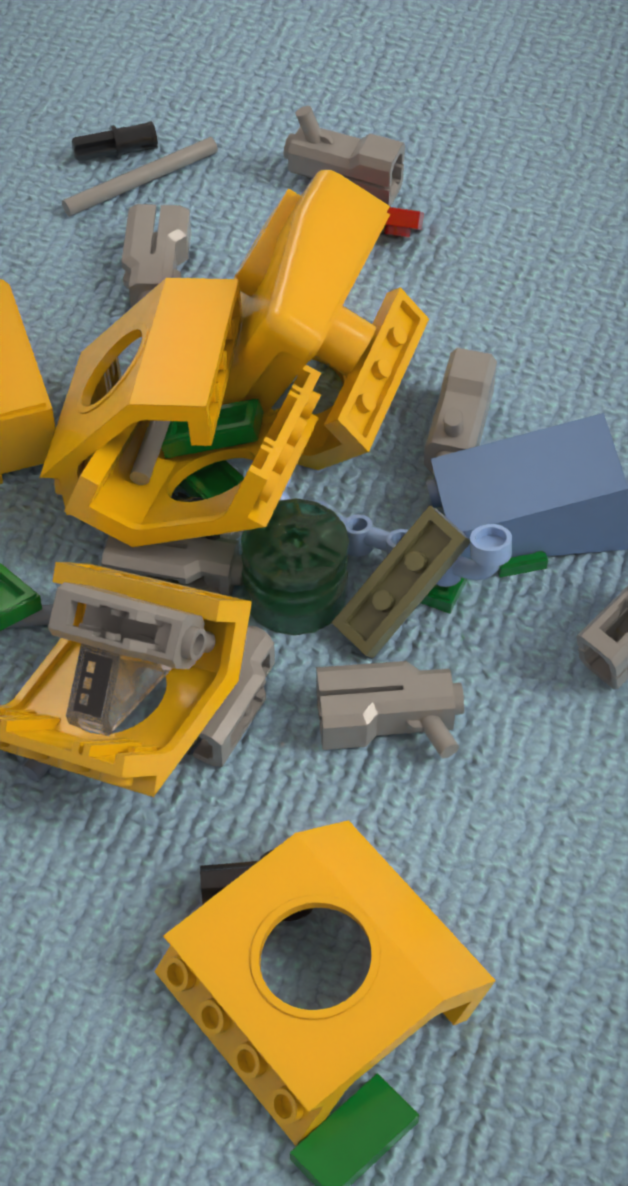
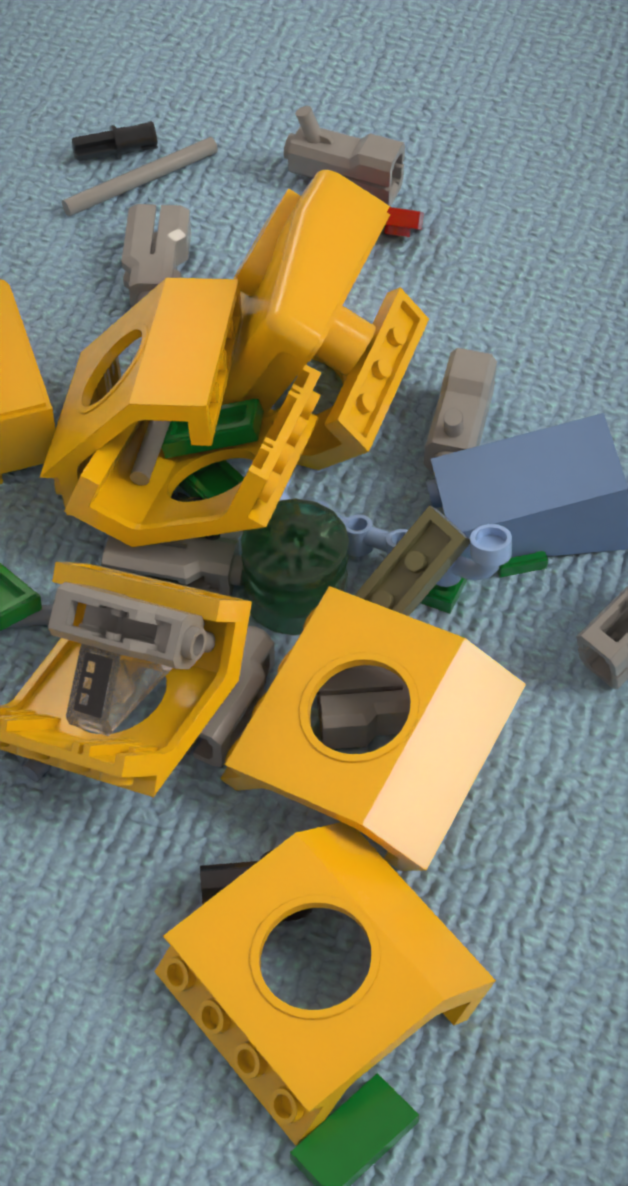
none -> yellow panel [220,586,526,871]

